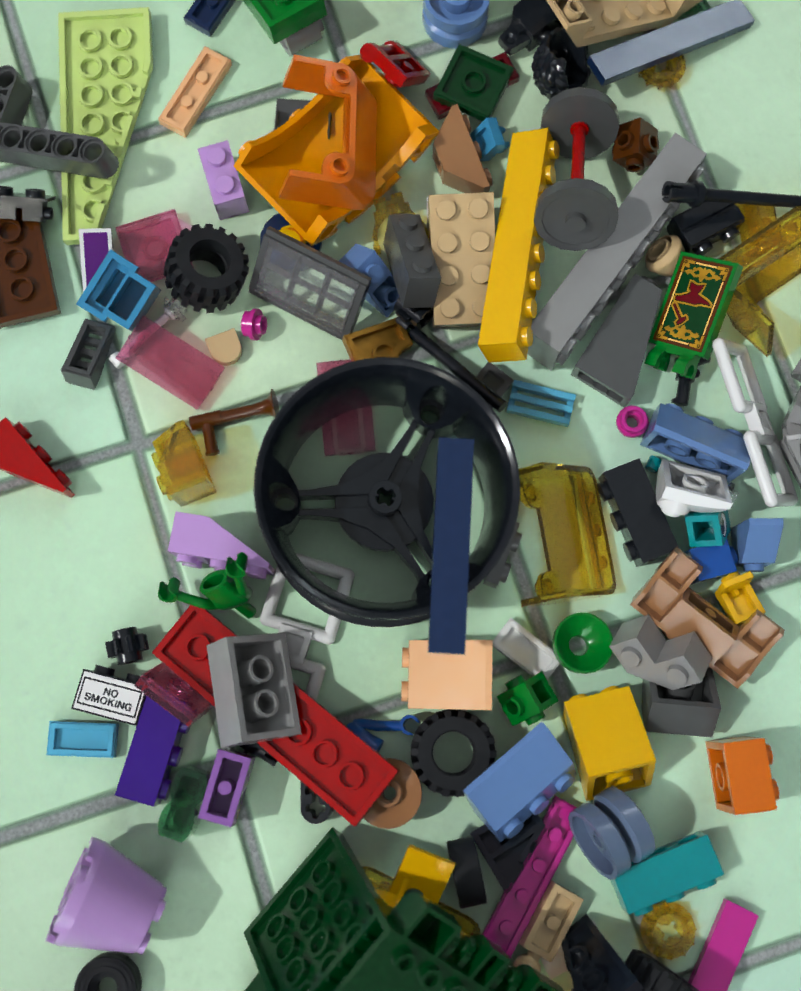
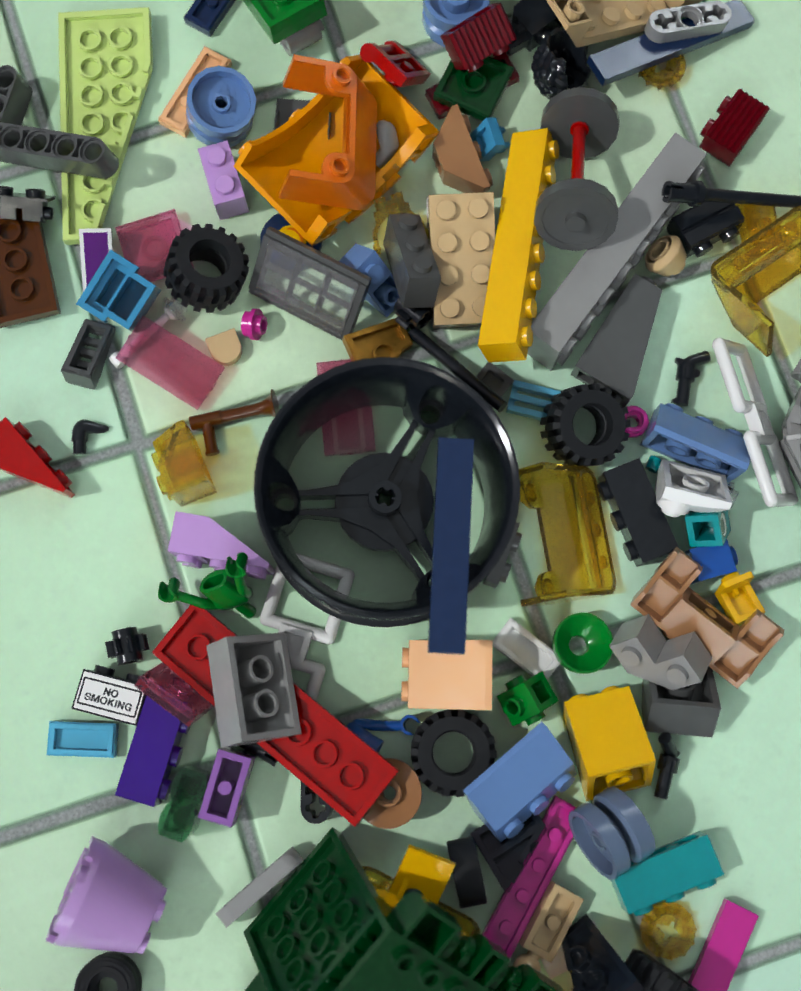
reddish brown brick [612,117,659,172] -> none
tile [644,251,743,380] -> none
orange brick [705,736,779,815] -> none
medium blue slope [731,518,784,572] -> none
none -> black animal [71,419,109,455]
none -> medium blue wheel [186,66,256,147]
none -> light grey beam [216,846,303,927]
none -> light grey arm [376,120,399,168]
none -> dark red brick [440,3,517,72]
none -> black tyre [540,383,631,467]
none -> light grey beam [644,0,732,43]
none -> black piece [654,733,680,800]
none -> dark red brick [699,89,770,167]

